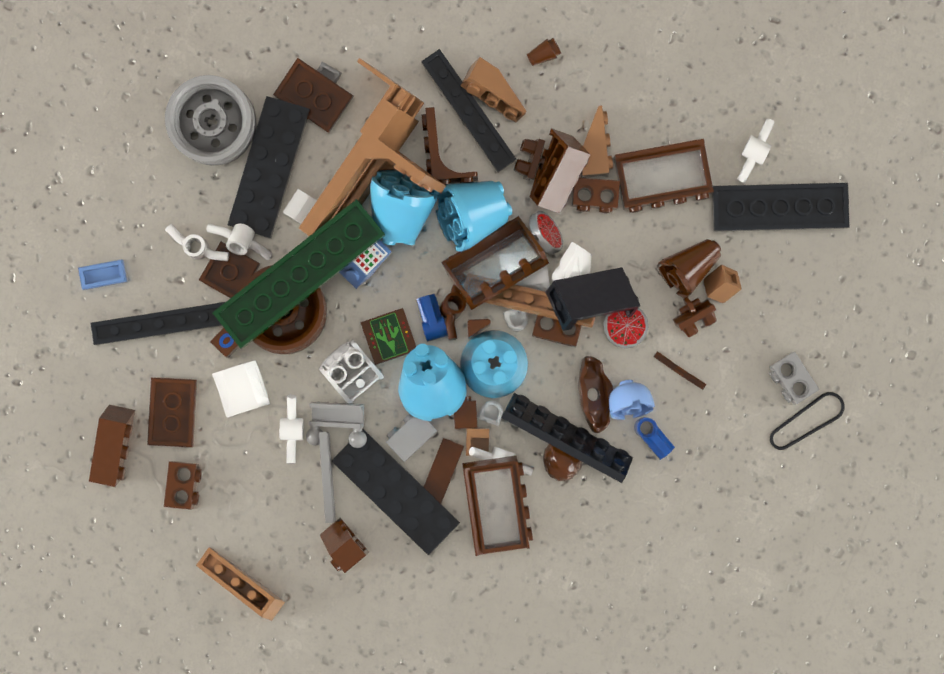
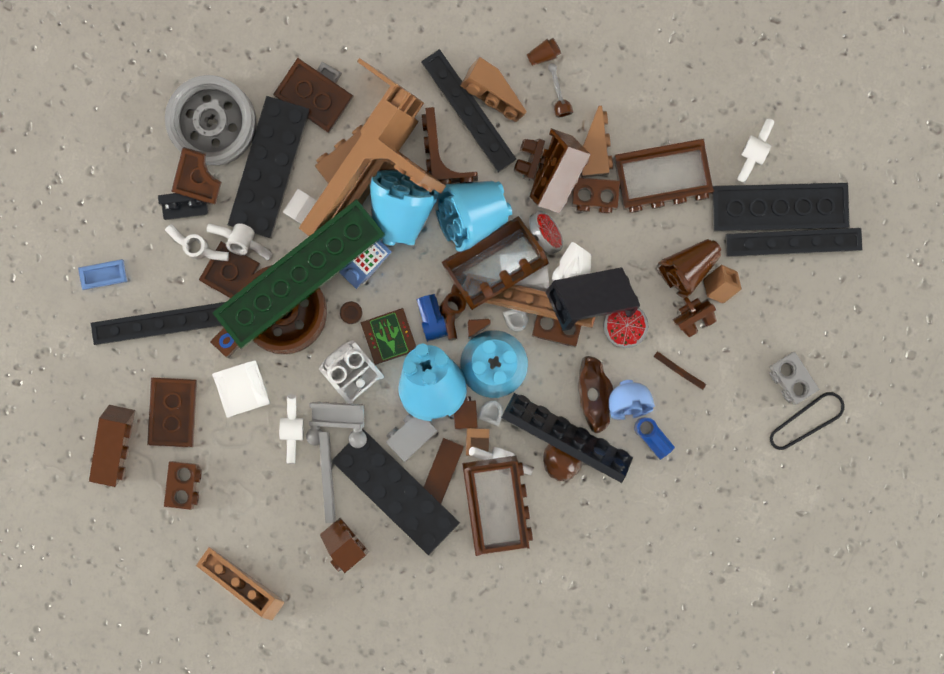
none -> black bracket [158,193,208,220]
none -> reddish brown tile [171,147,222,205]
none -> medium nougat slope [315,125,363,184]
none -> reddish brown tile [340,301,363,324]
none -> hinge [548,63,573,118]
none -> black plate [725,228,863,257]

